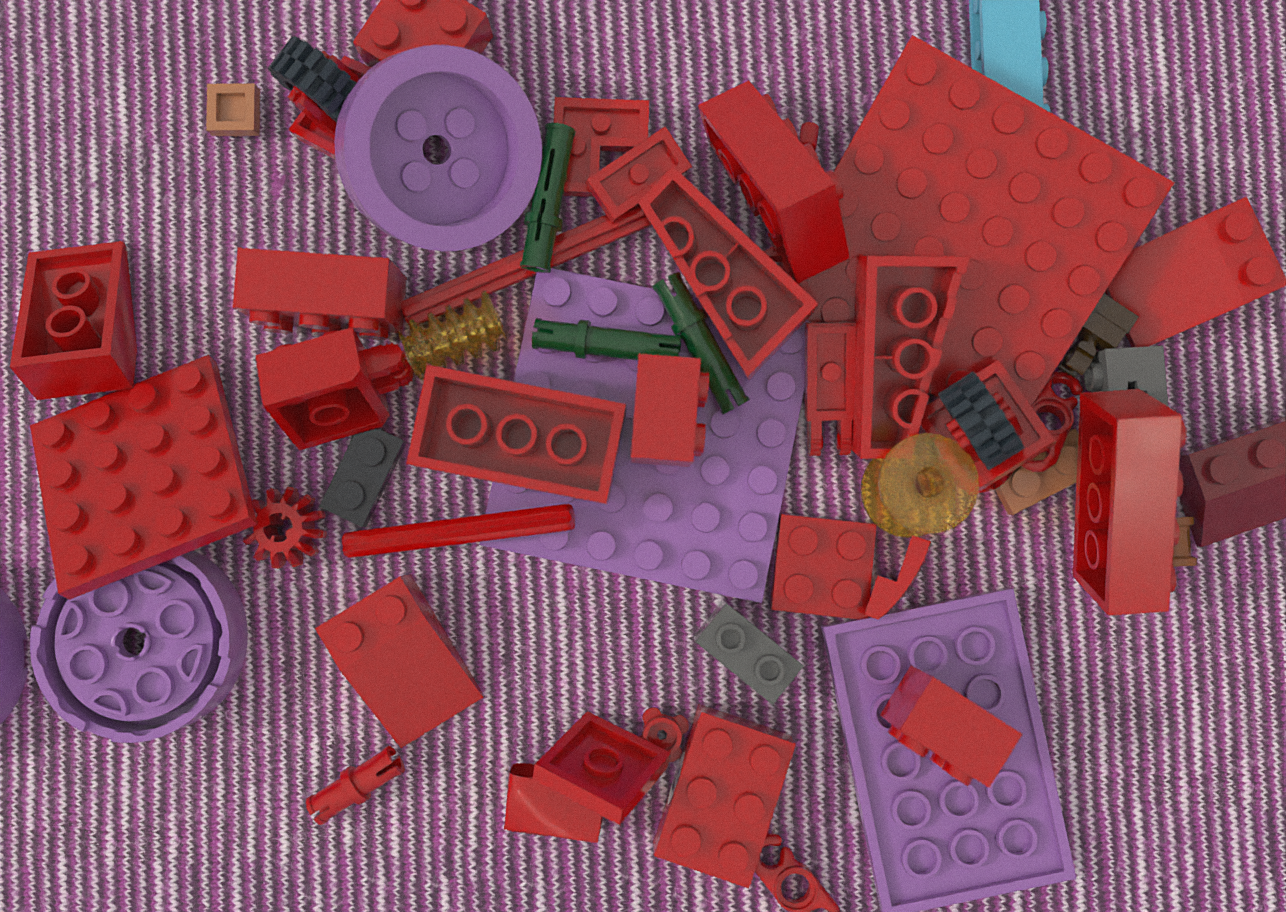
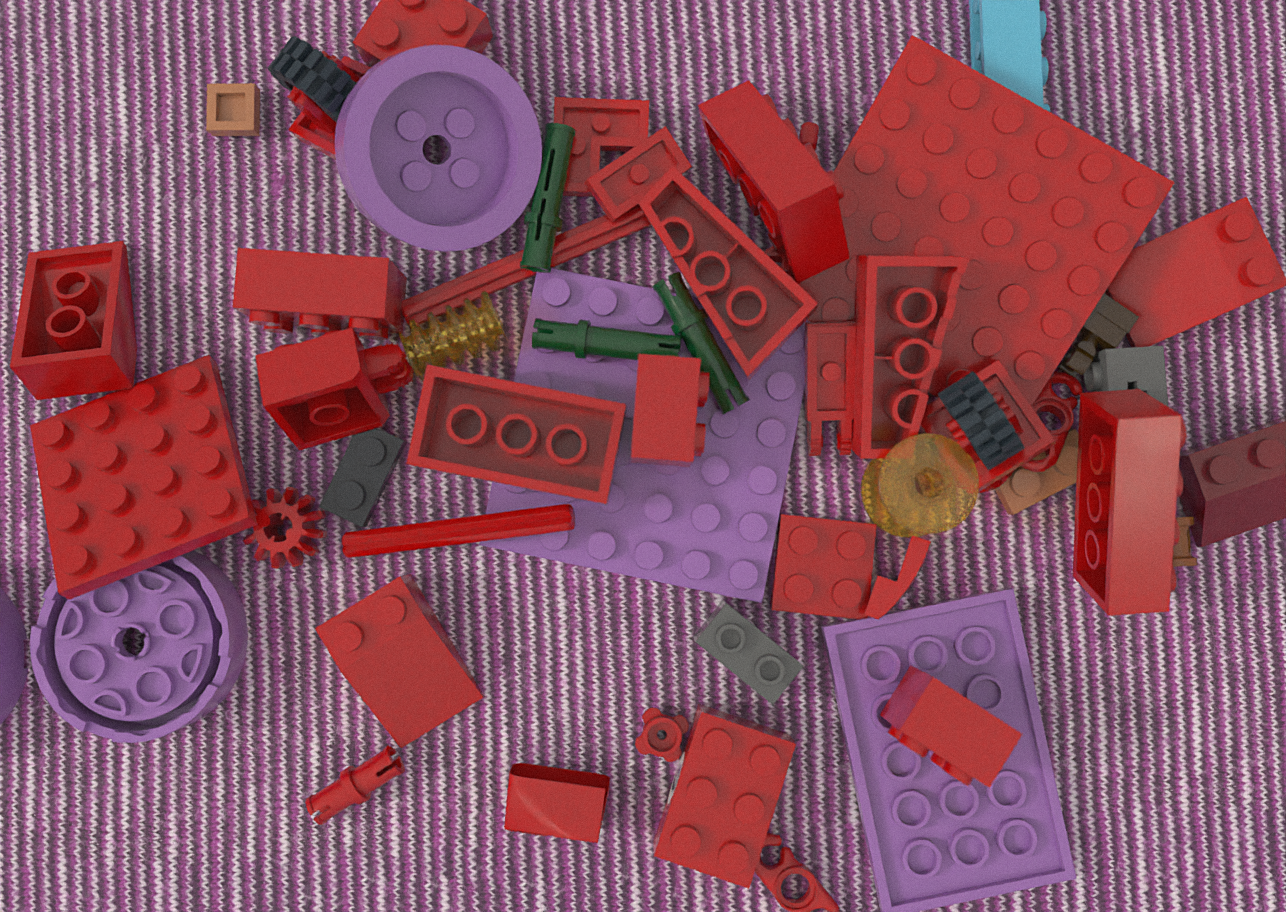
red plate [532,711,671,825] -> none

